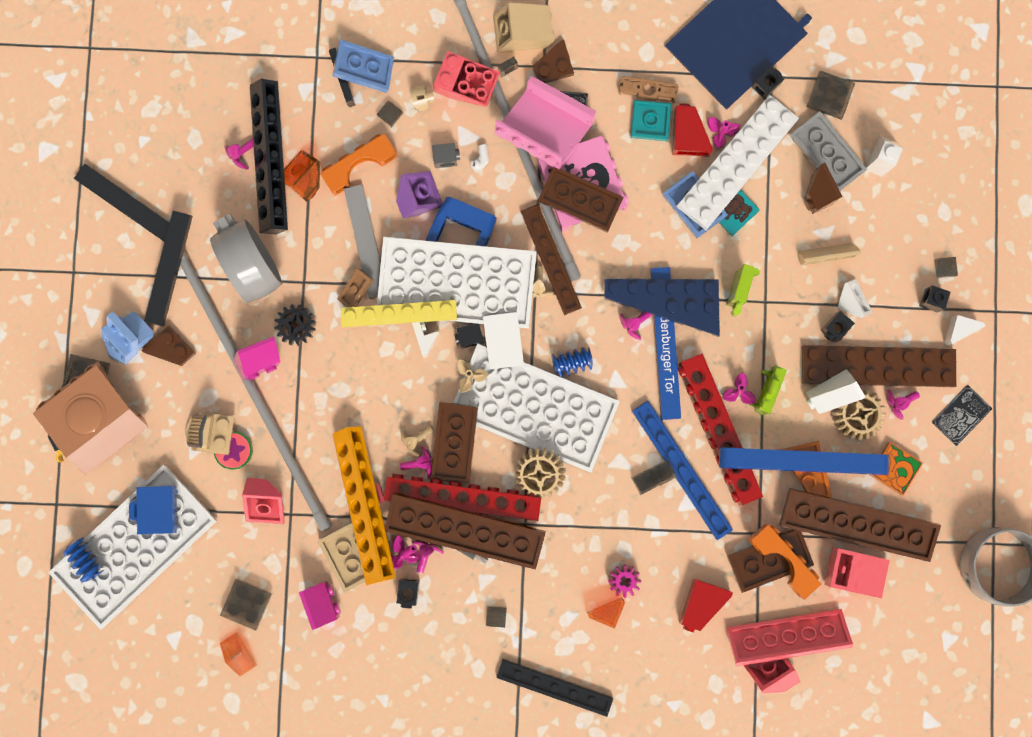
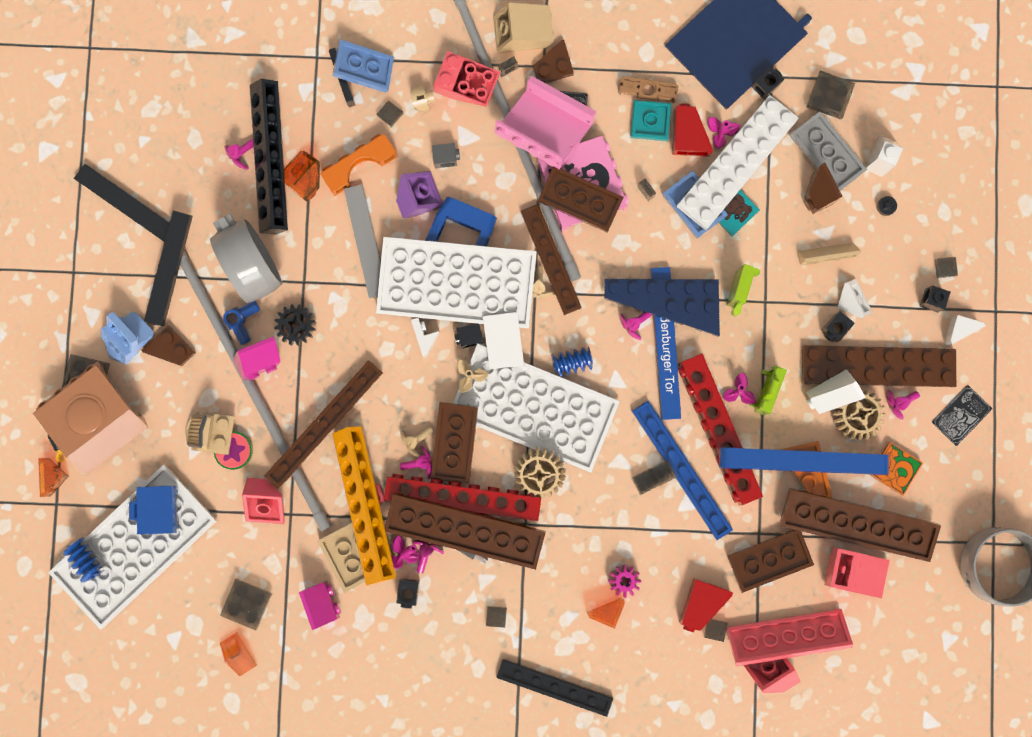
medium nougat plate [337,268,374,307] -> none
light yellow plate [341,300,458,328] -> none
white arm [470,144,489,171] -> none
orange arch [747,524,822,600] -> none
none -> clear orange slope [38,458,69,497]
none -> blue axle [223,301,260,345]
none -> reddish brown plate [264,360,383,489]
none -> clear smoke tile [637,178,656,202]
none -> clear smoke tile [704,619,728,642]
none -> black tile [877,196,897,216]

